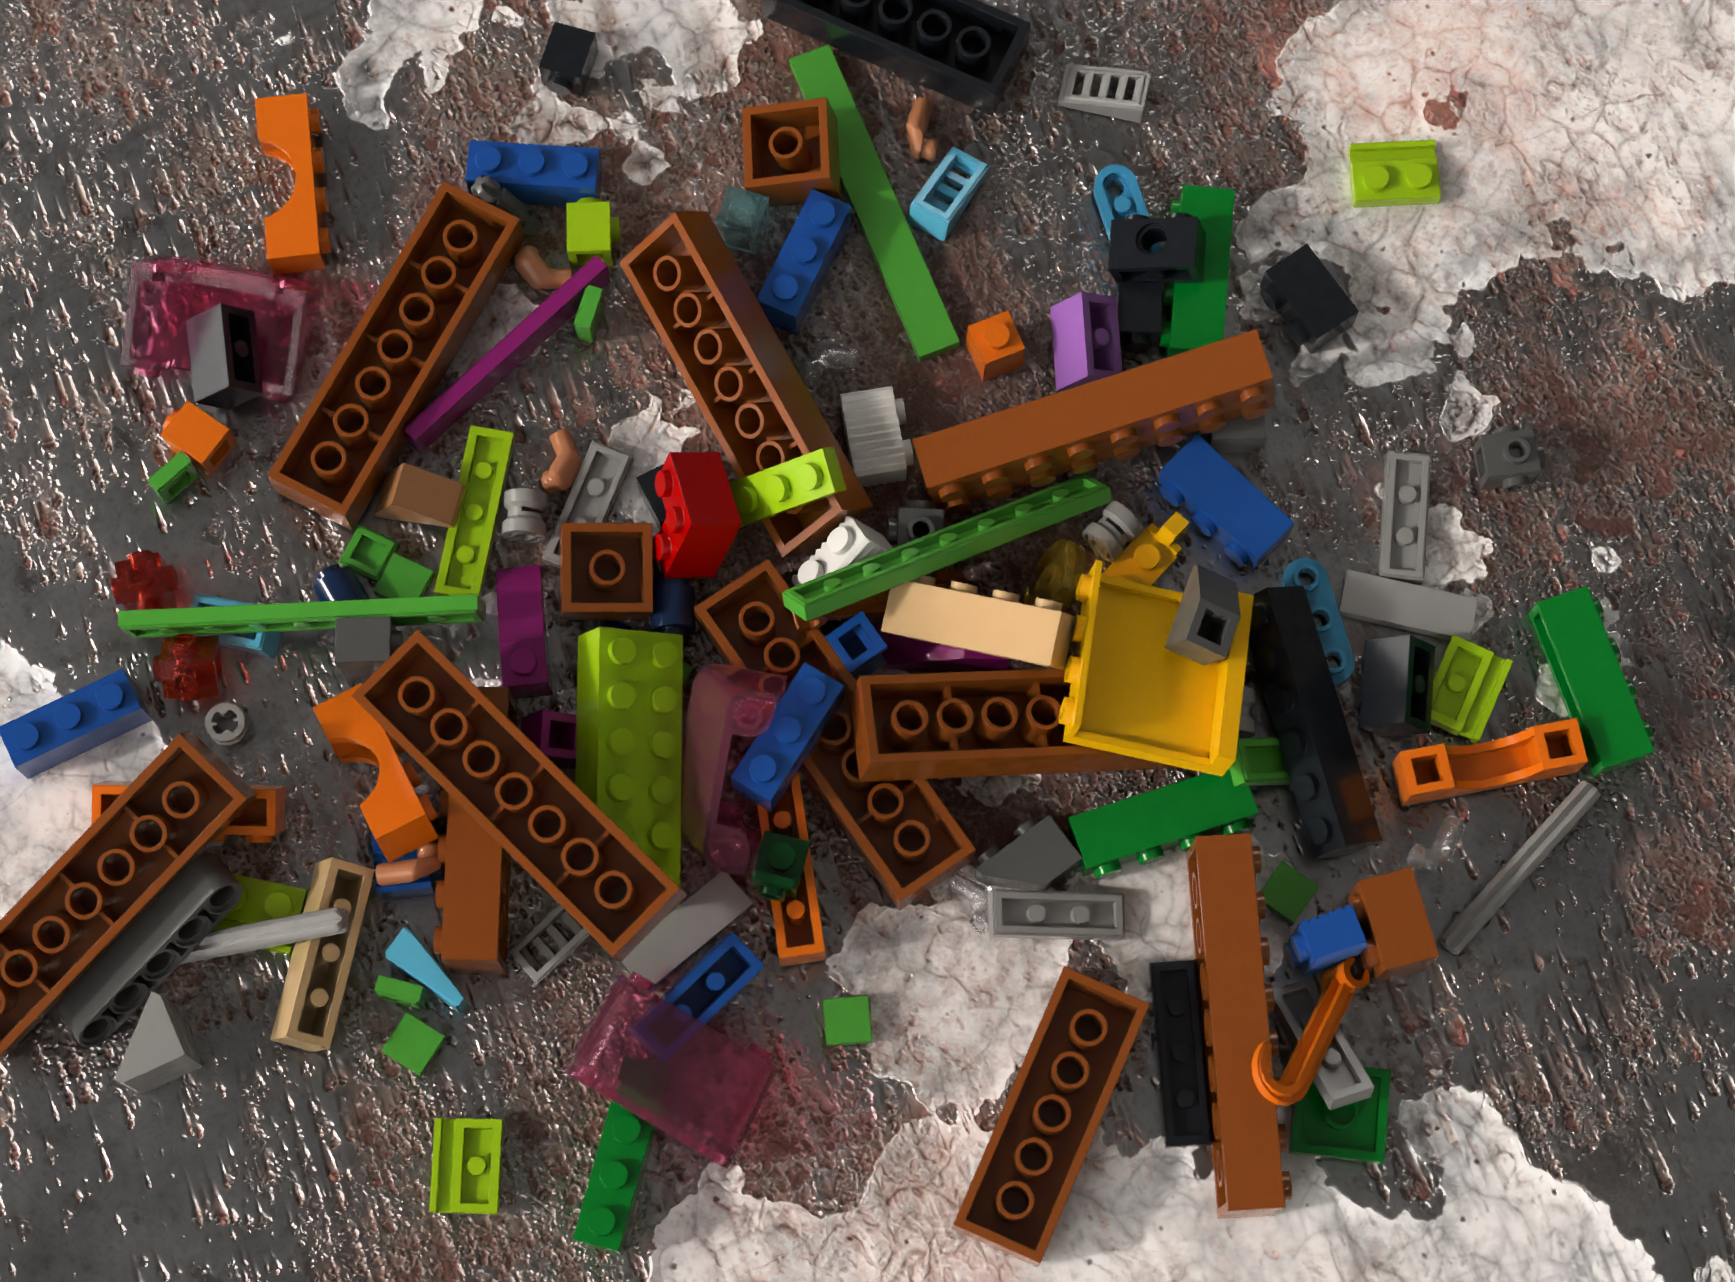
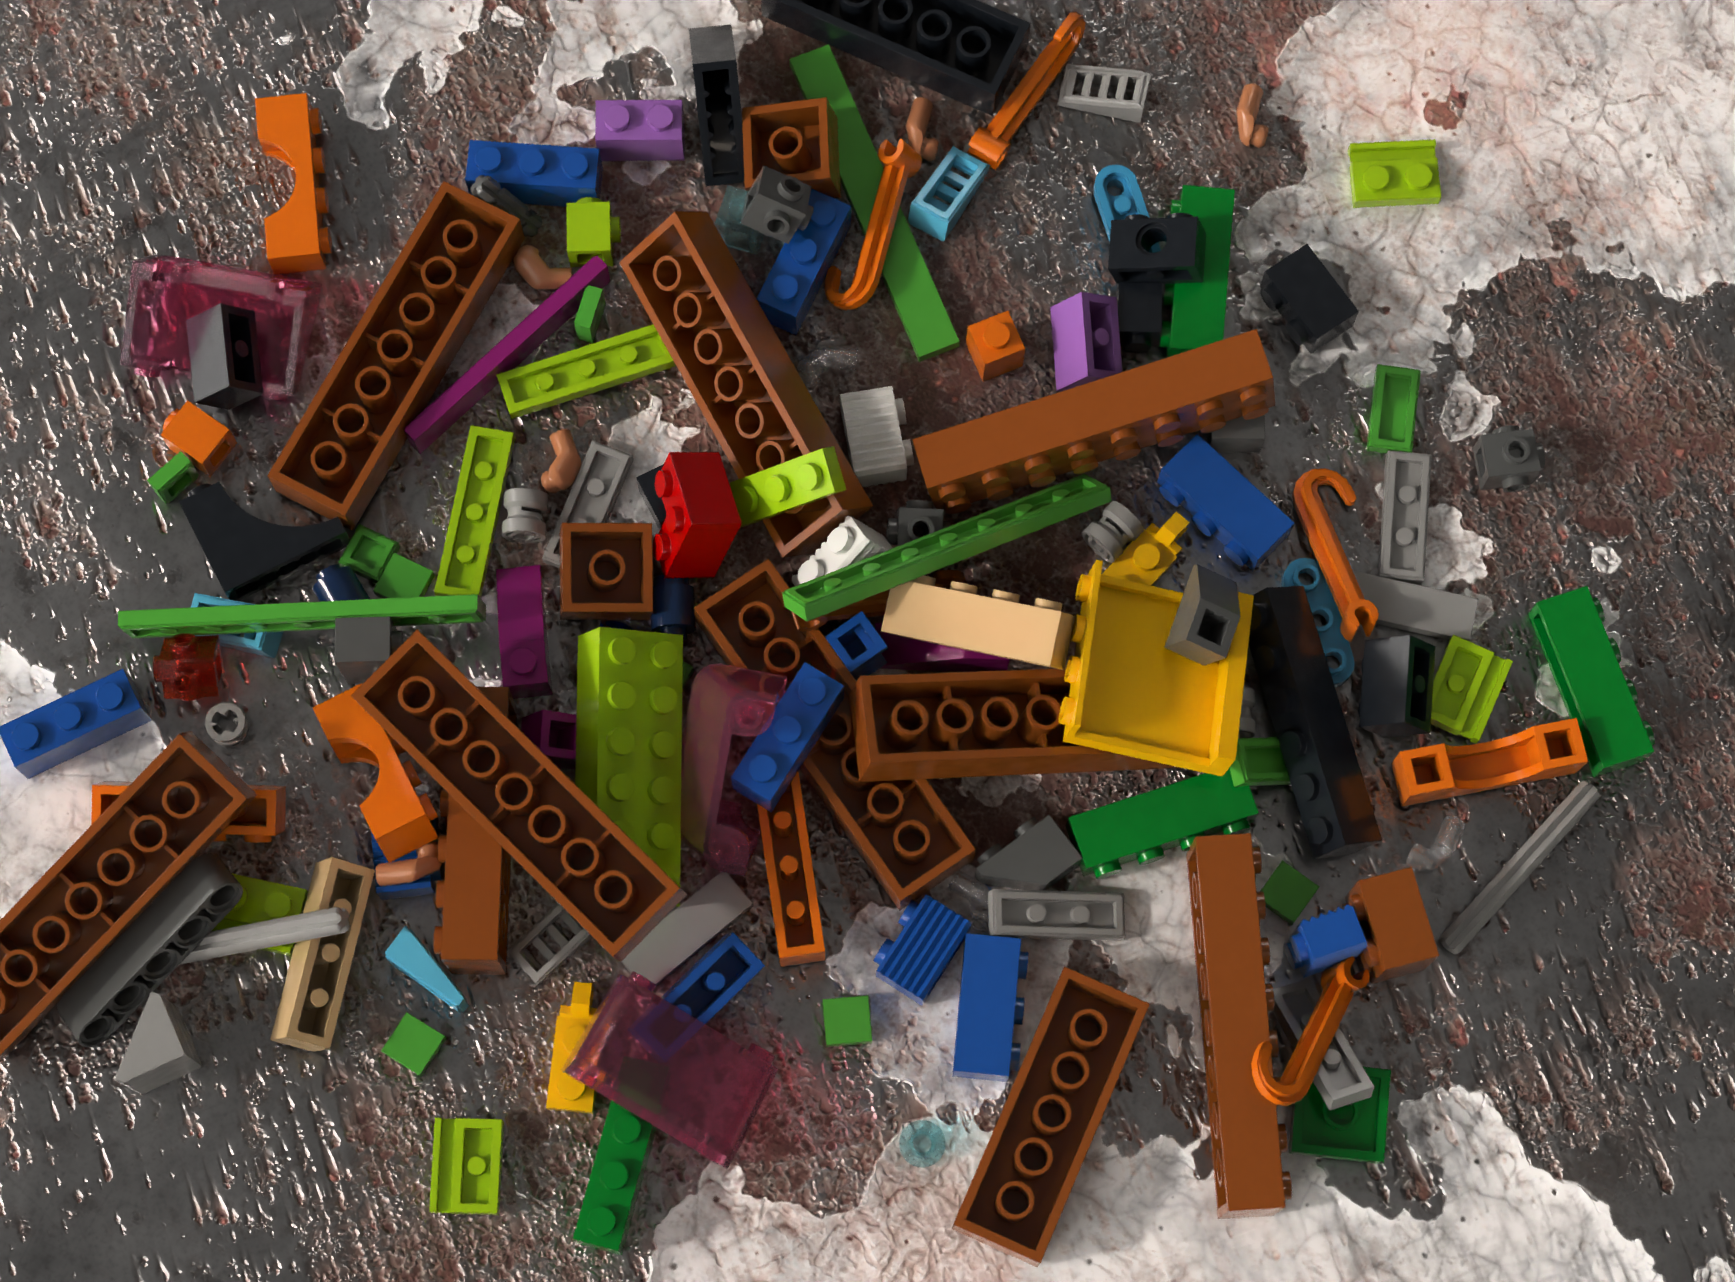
clear red brick [111,550,180,610] -> none
medium nougat slope [374,462,466,528] -> none
bright green tile [374,975,429,1010] -> none
black brick [539,22,598,96] -> none
dark green bracket [751,831,810,901] -> none
clear yellow tile [1024,539,1086,612] -> none
black tile [1149,960,1213,1148] -> none
none -> black arch [179,482,350,601]
none -> lime plate [496,324,676,419]
none -> yellow hinge [546,982,604,1114]
none -> medium lavender brick [595,100,685,161]
none -> black arch [689,24,744,186]
none -> dark grey brick [741,166,814,244]
none -> orange piece [824,139,922,311]
none -> blue brick [873,894,972,1006]
none -> clear light blue plate [899,1120,945,1168]
none -> blue brick [952,933,1029,1082]
none -> orange piece [967,11,1086,170]
none -> nougat arm [1236,84,1269,148]
none -> orange piece [1292,468,1379,642]
none -> bright green tile [1366,364,1421,454]

